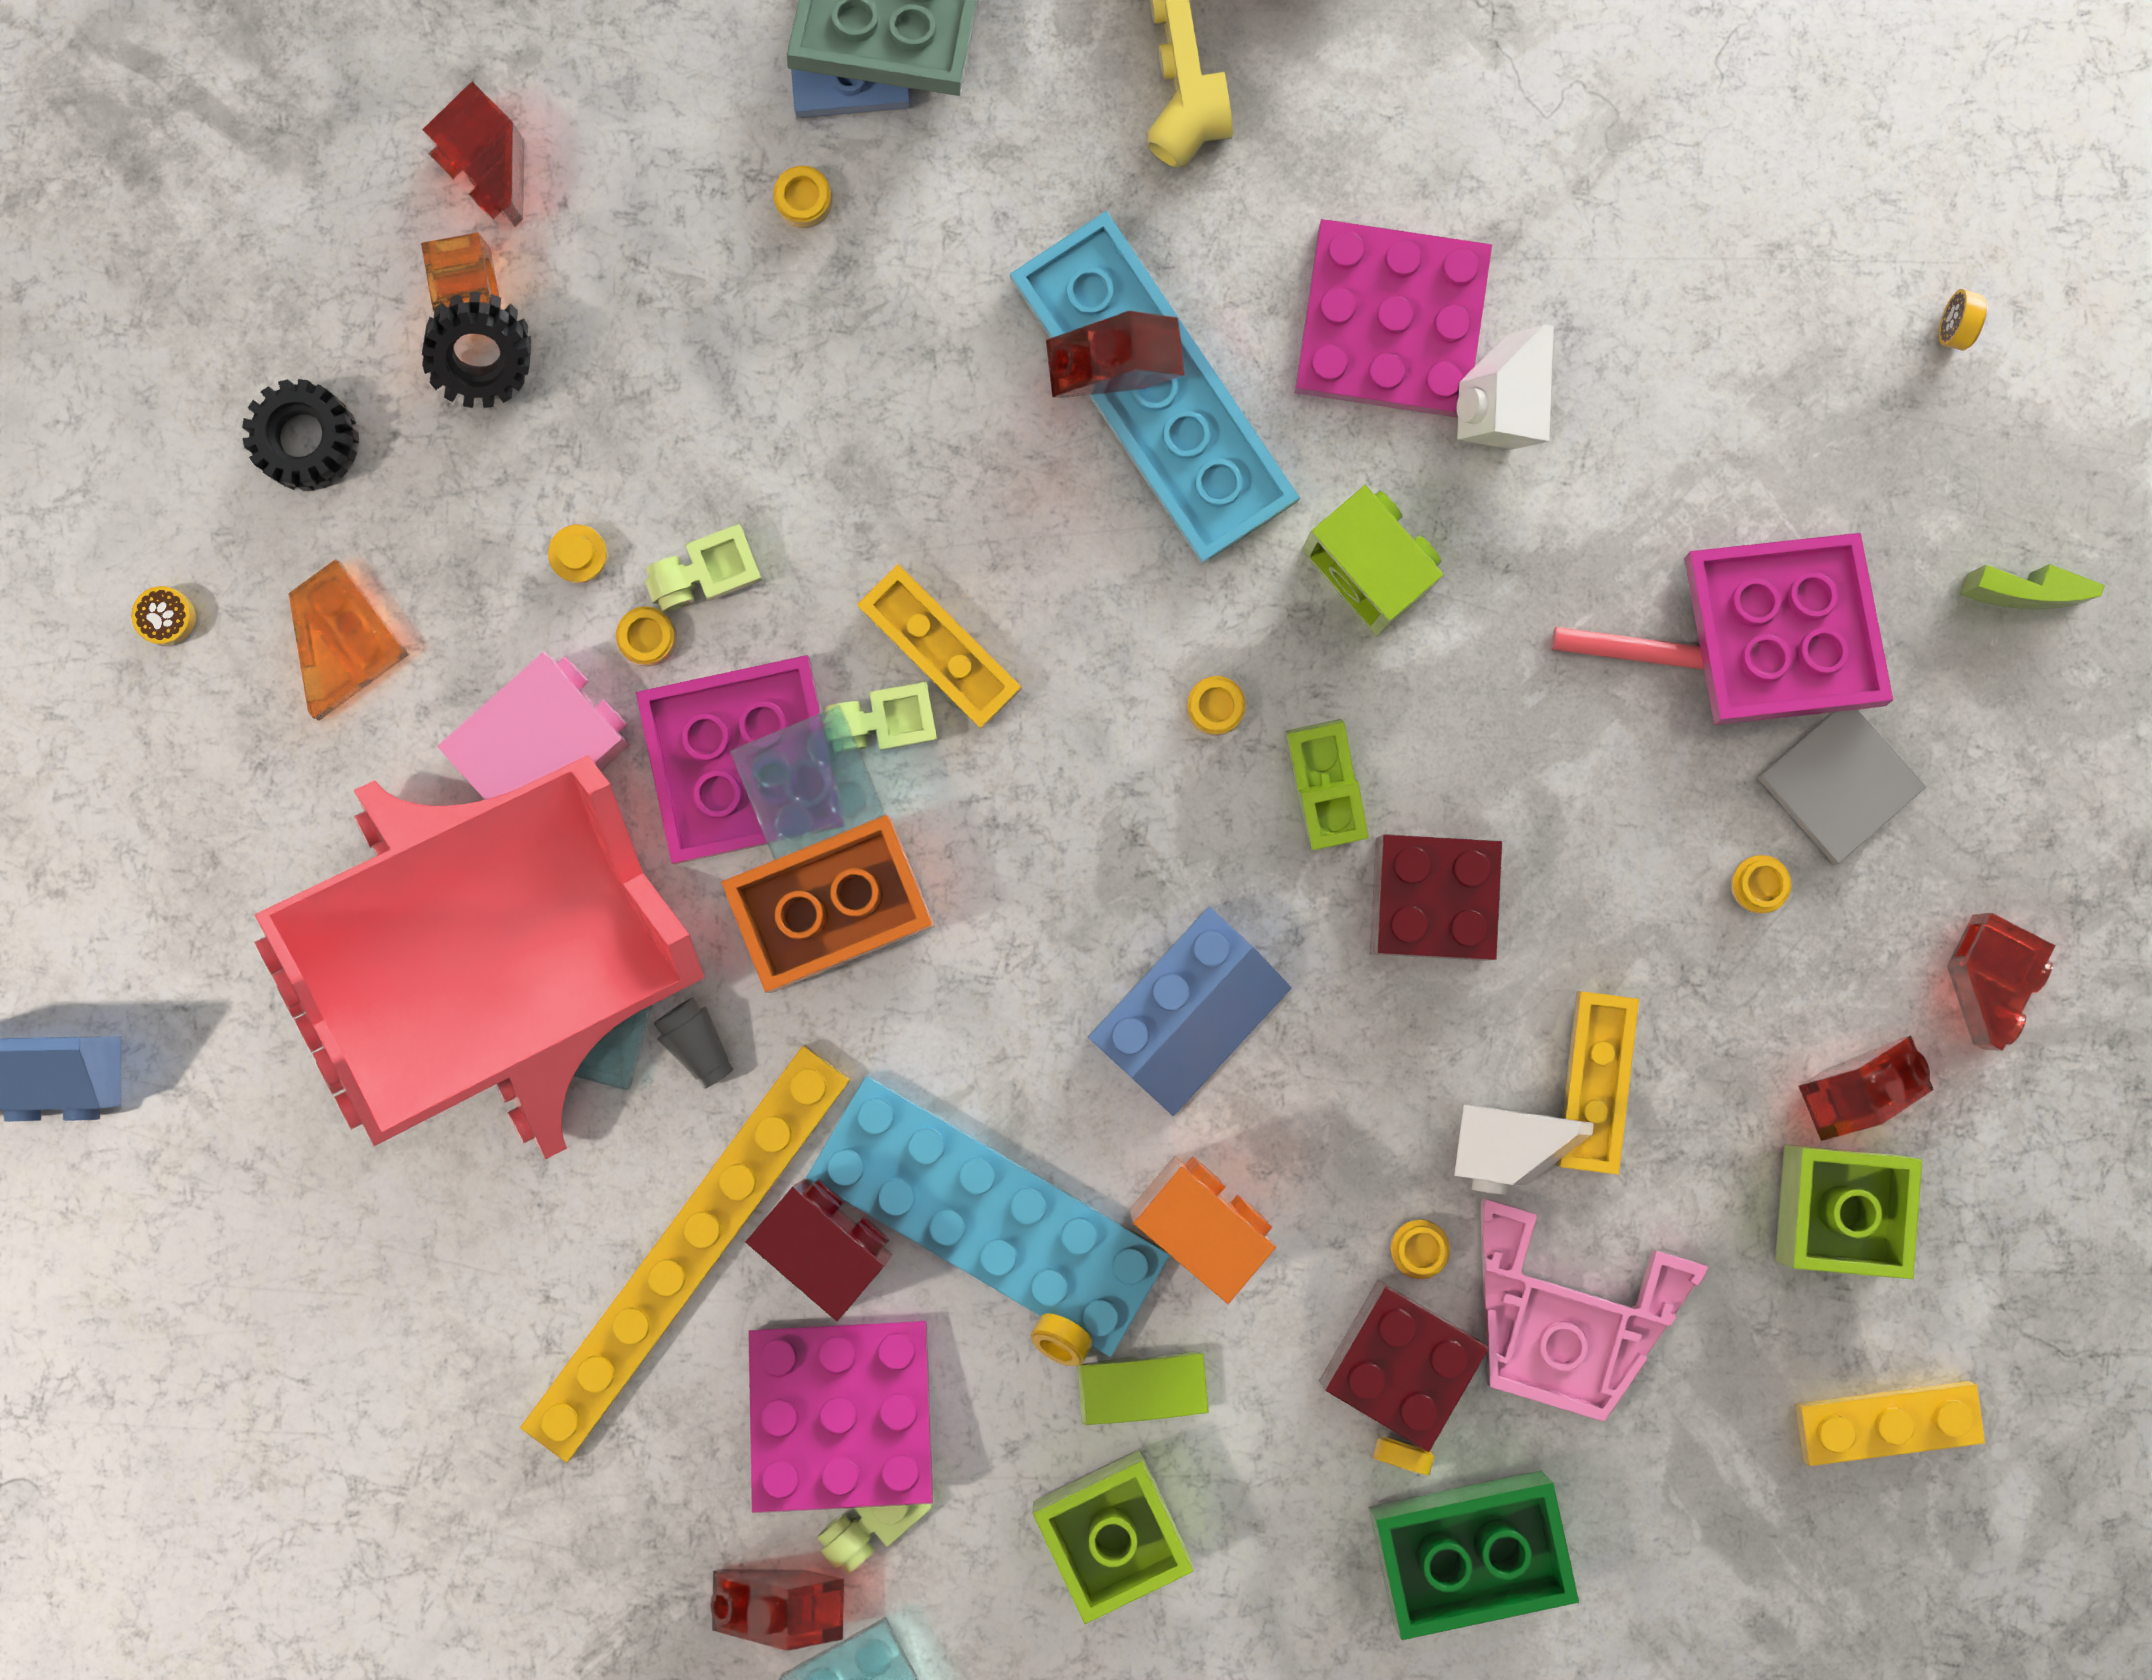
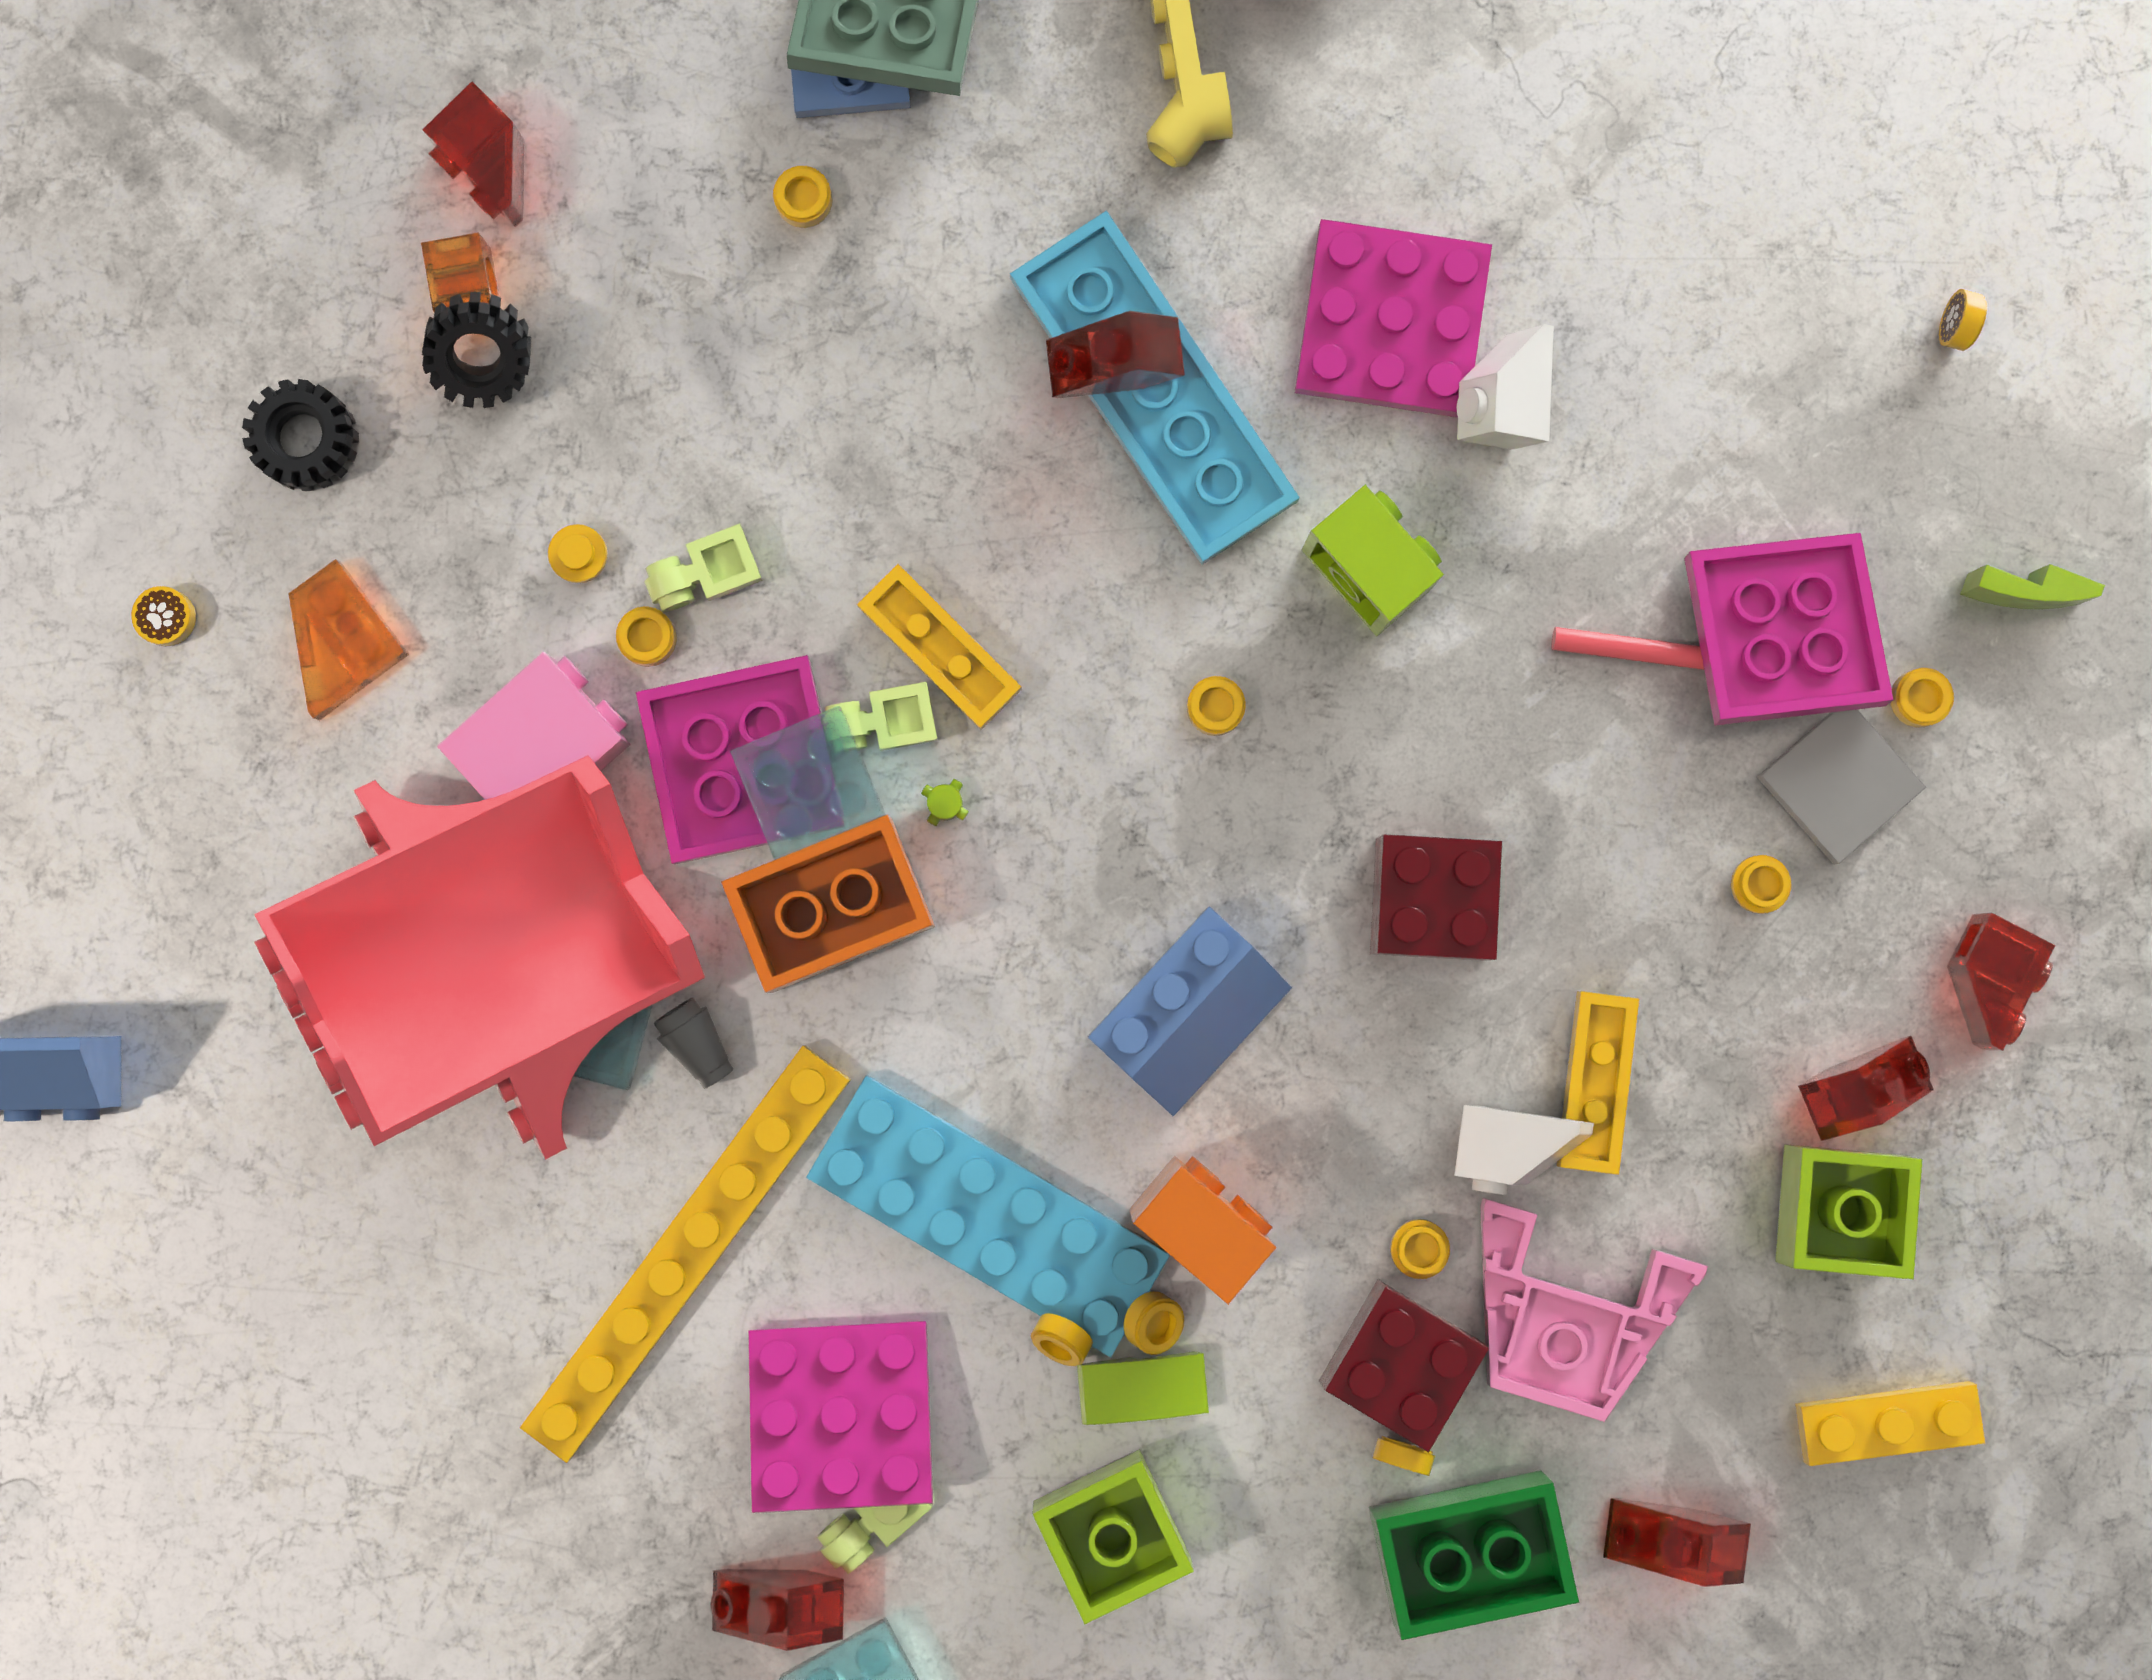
dark red brick [745,1178,893,1322] -> none
lime slope [1285,719,1369,850] -> none
none -> lime piece [921,779,969,826]
none -> yellow tile [1123,1291,1184,1355]
none -> clear red slope [1603,1498,1751,1587]
none -> yellow tile [1890,668,1954,728]

